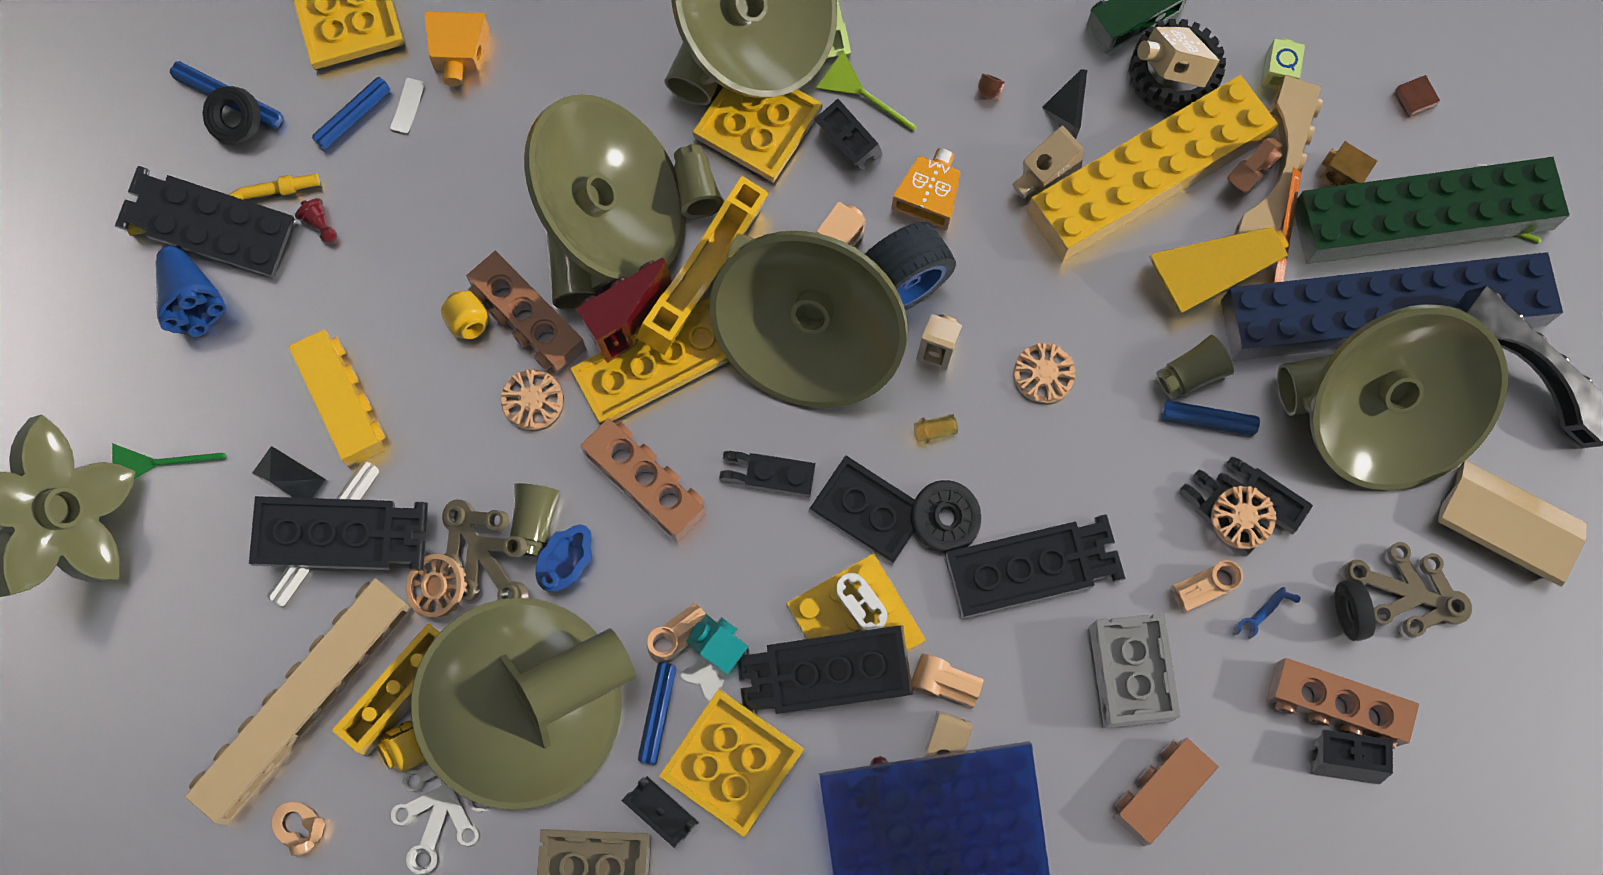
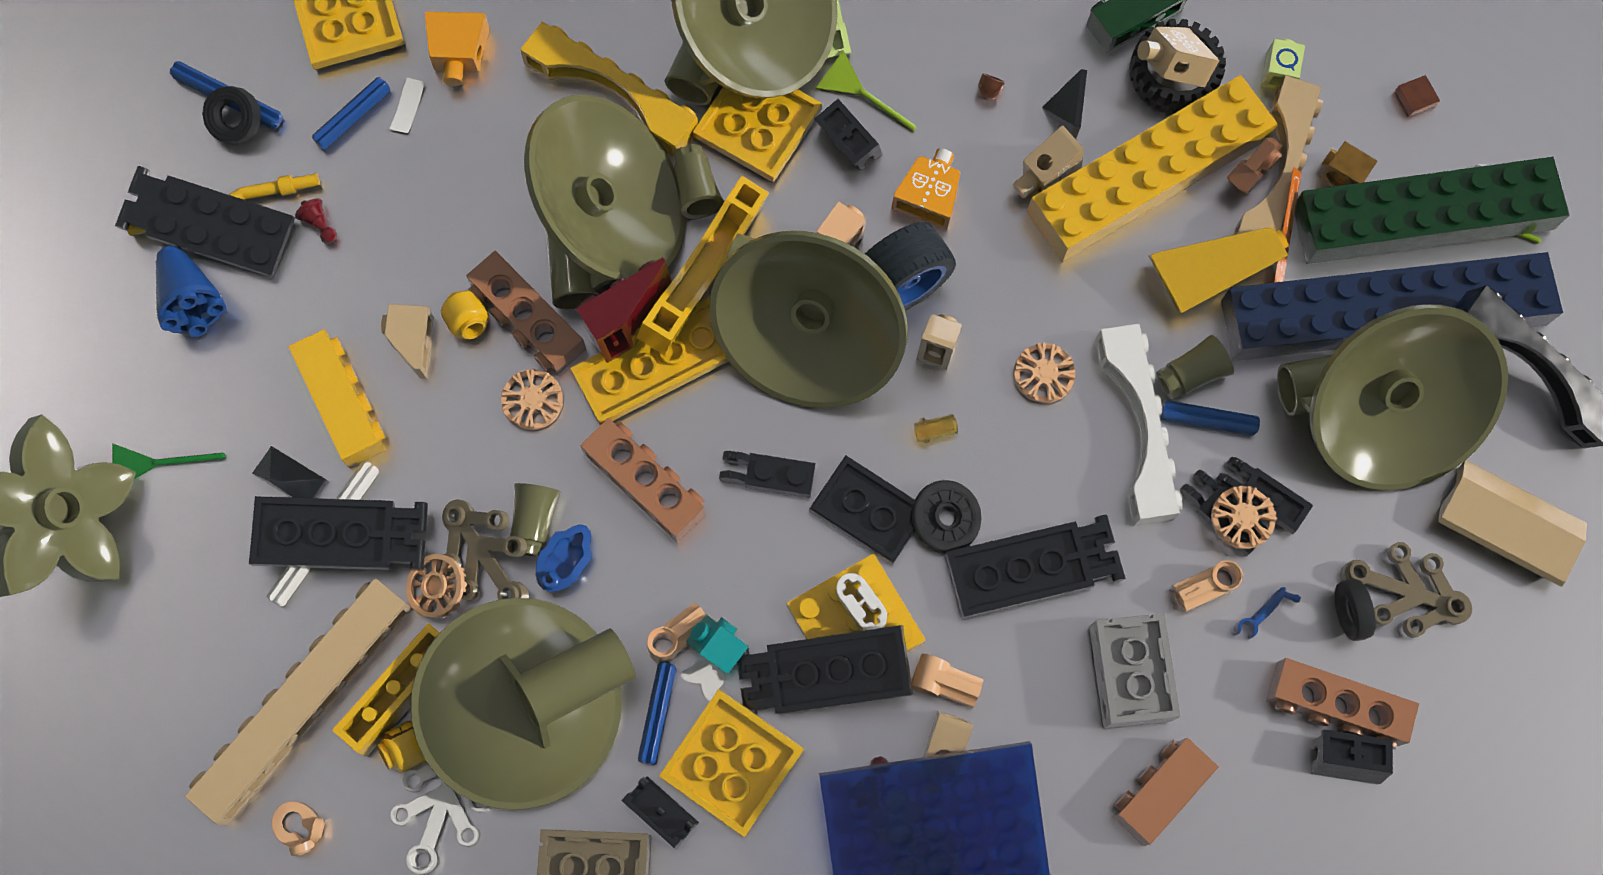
none -> tan slope [381,304,434,379]
none -> yellow arch [520,21,698,157]
none -> white arch [1095,323,1182,526]

